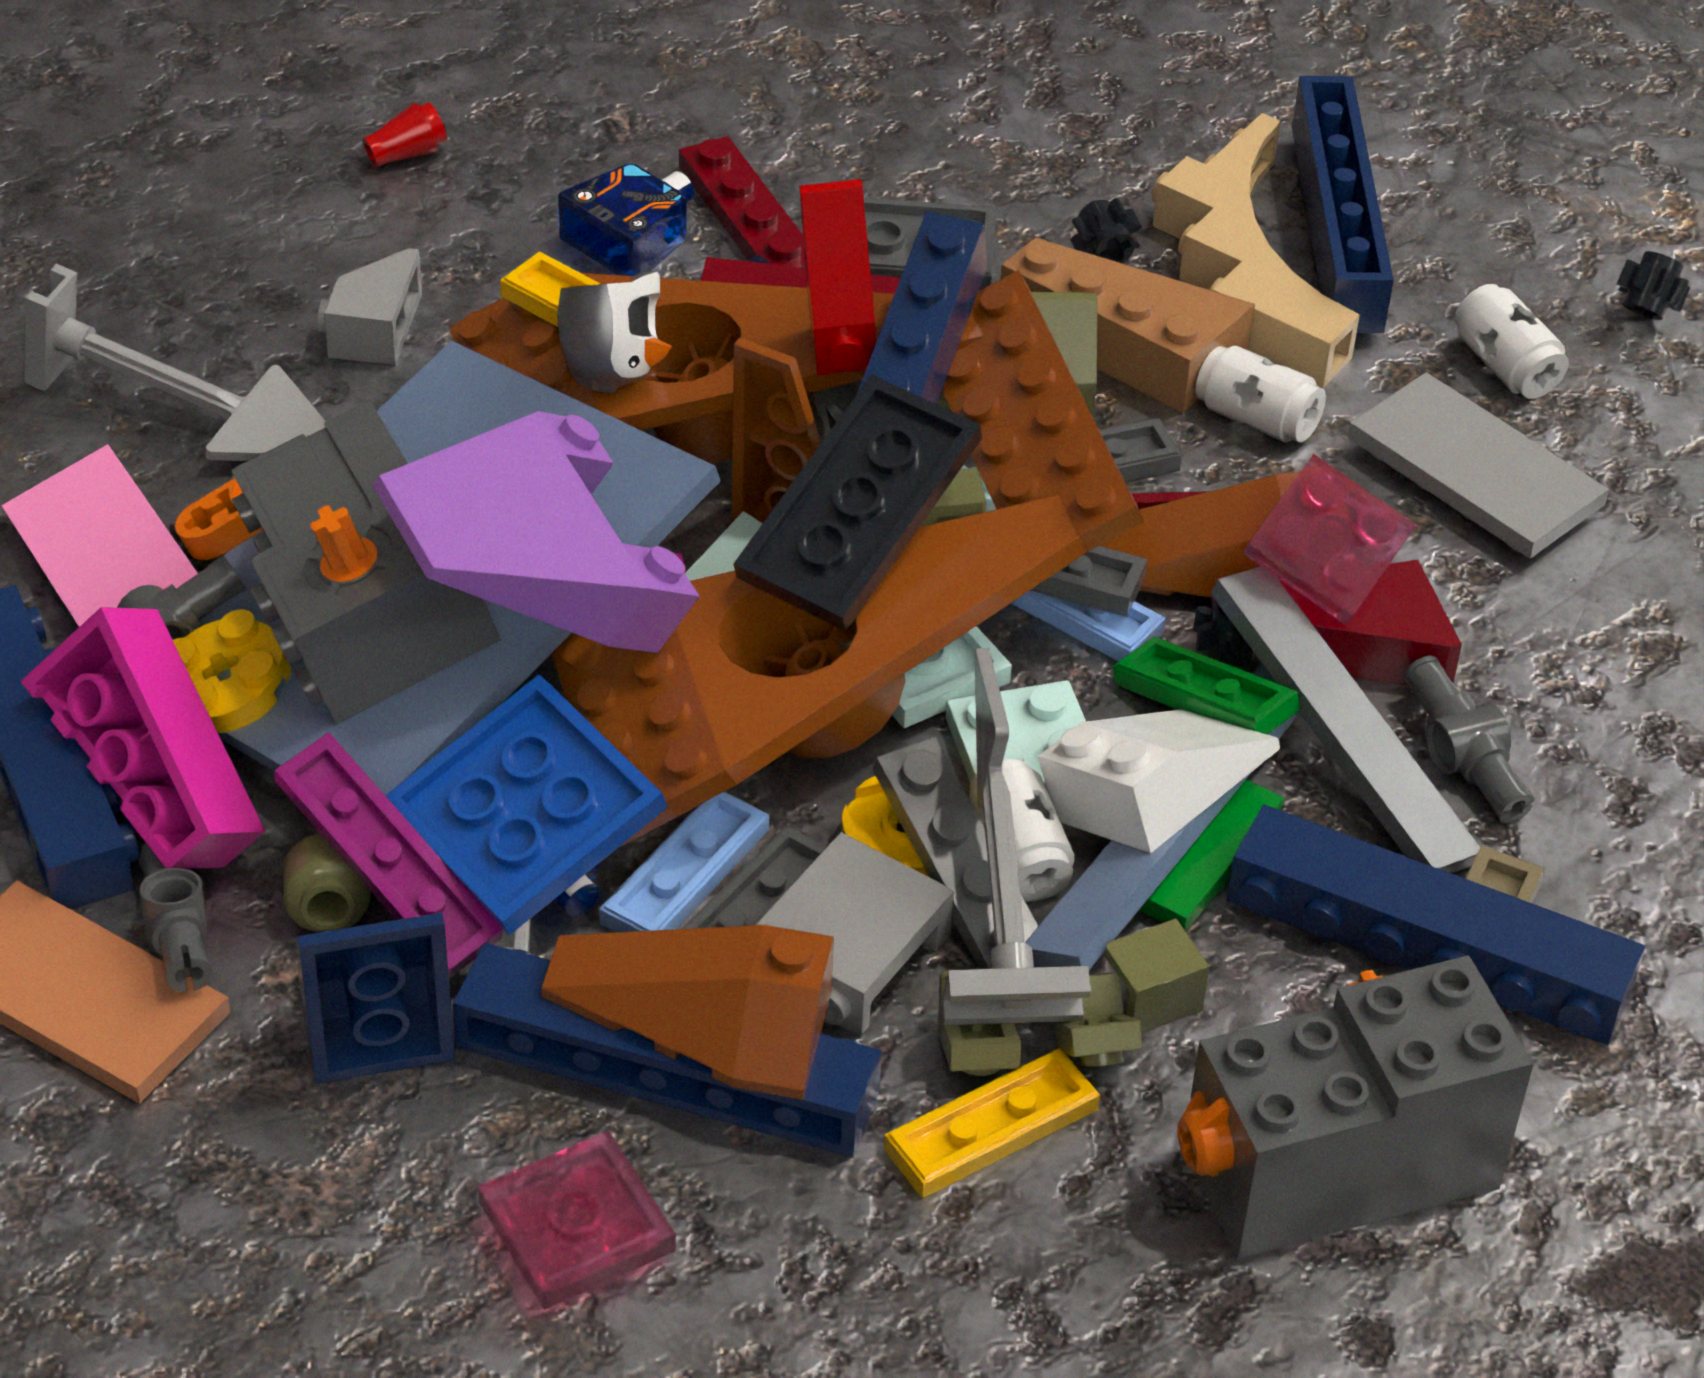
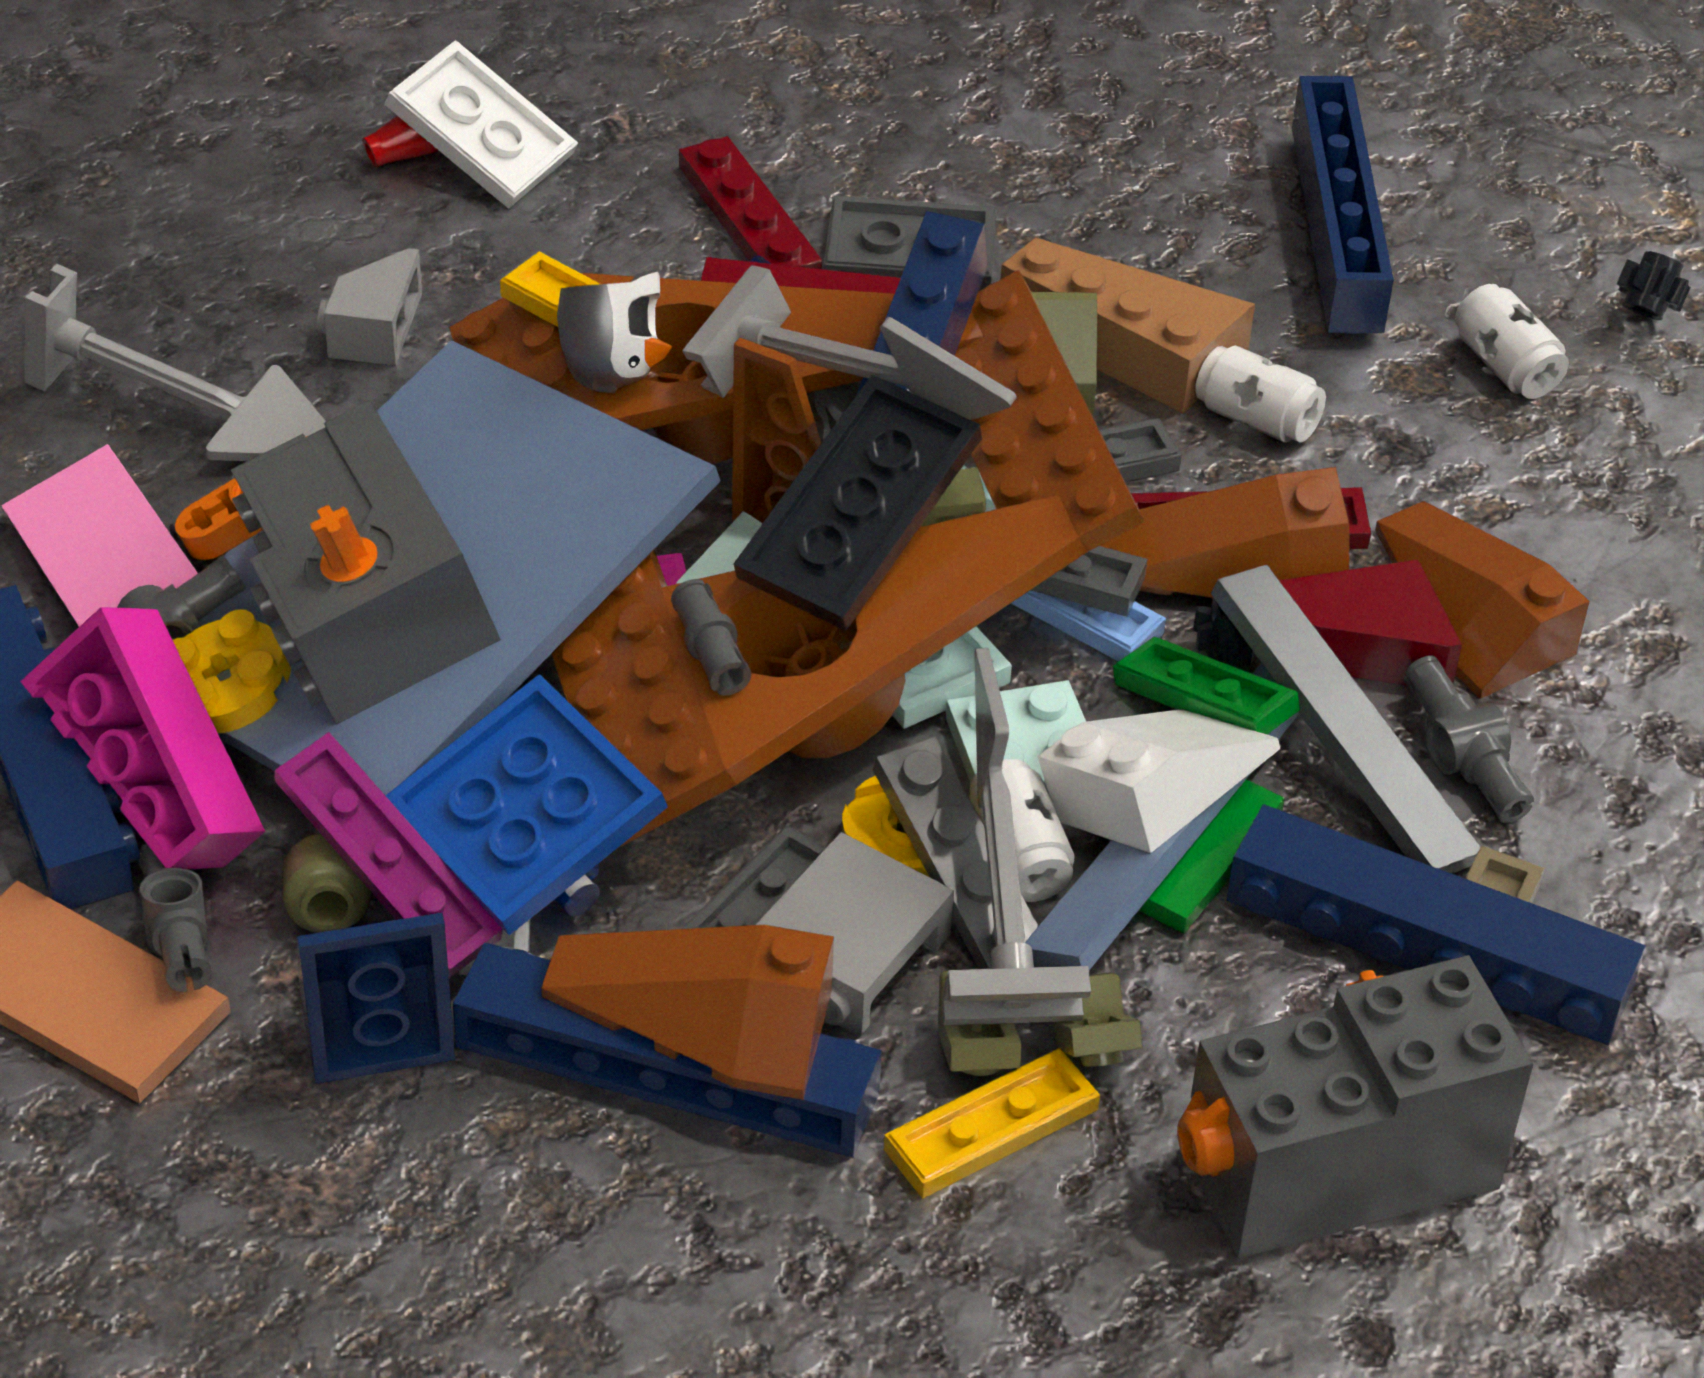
medium lavender wedge [372,411,700,653] -> none
clear pink plate [478,1130,676,1310] -> none
clear blue torso [558,164,694,276] -> none
light blue tile [599,792,769,932] -> none
red slope [799,179,876,376] -> none
black gear [1070,197,1142,263] -> none
olive panel [1105,919,1210,1033] -> none
tan arch [1151,113,1360,388] -> none
clear pink plate [1243,454,1417,625] -> none
light grey tile [1347,372,1609,558] -> none
none -> white tile [384,40,578,209]
none -> dark grey pin [671,579,751,695]
none -> light grey piece [682,265,1017,420]
none -> dark orange wedge [1375,501,1590,699]

